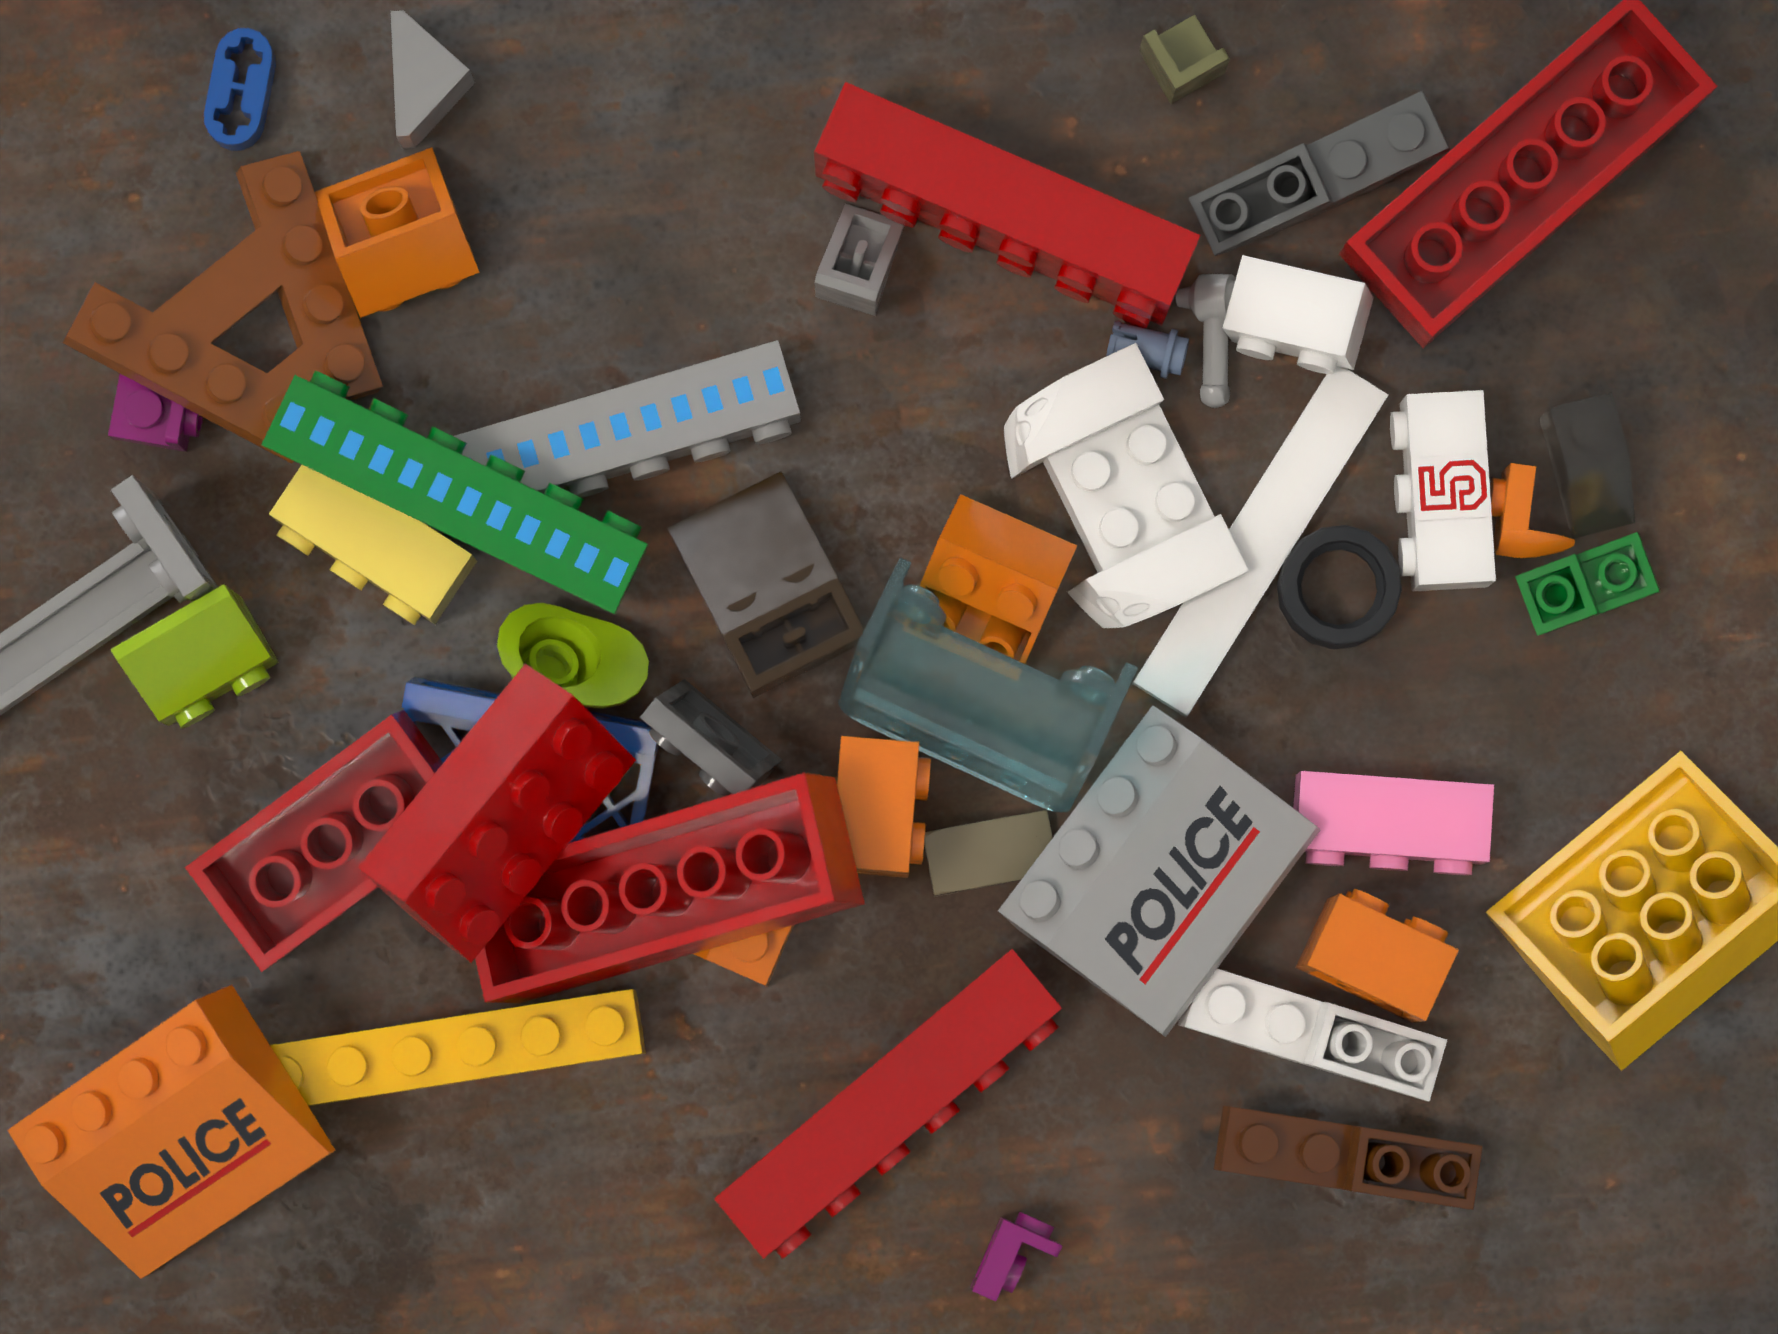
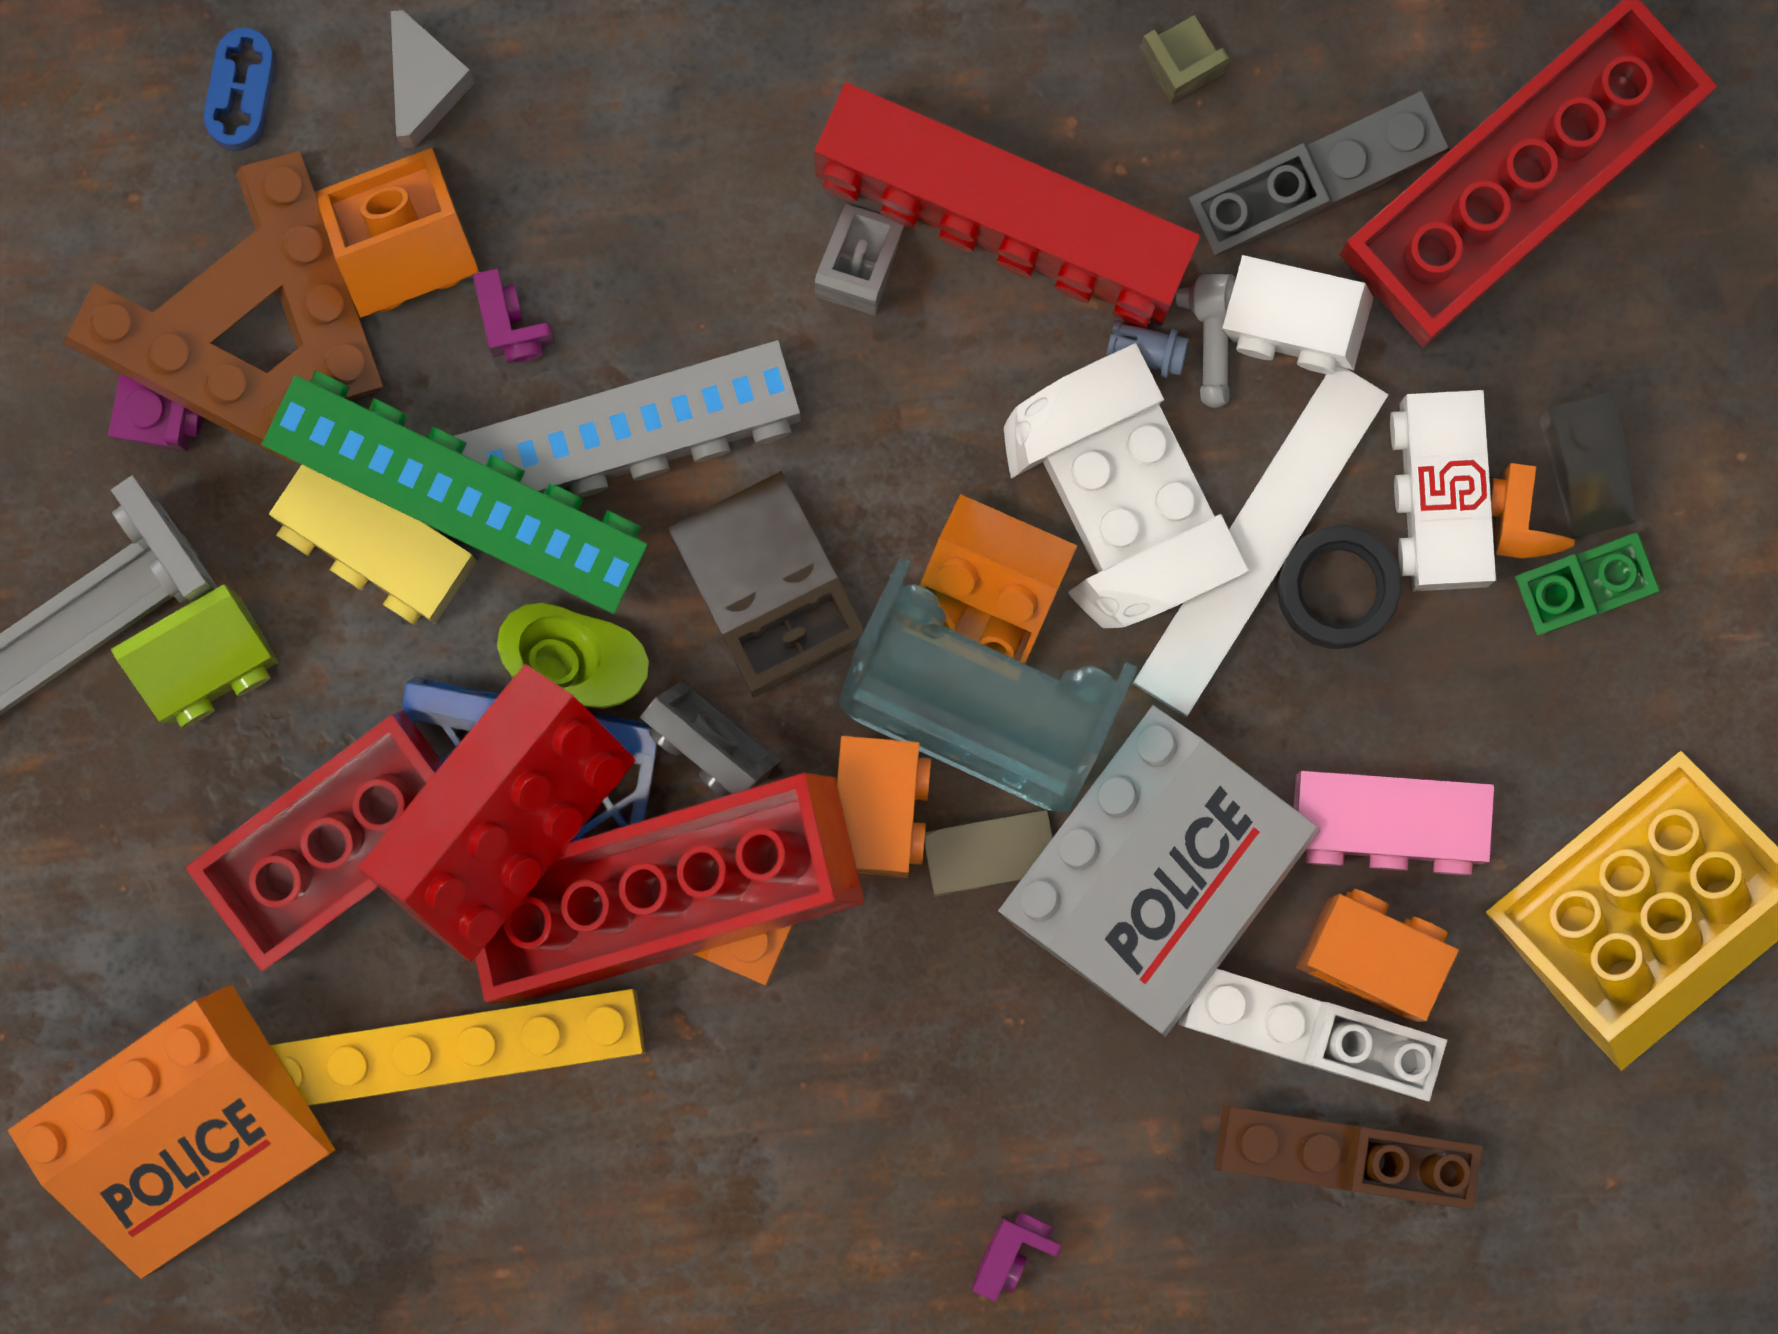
red brick [714,949,1062,1259] -> none
none -> magenta bracket [473,269,554,364]

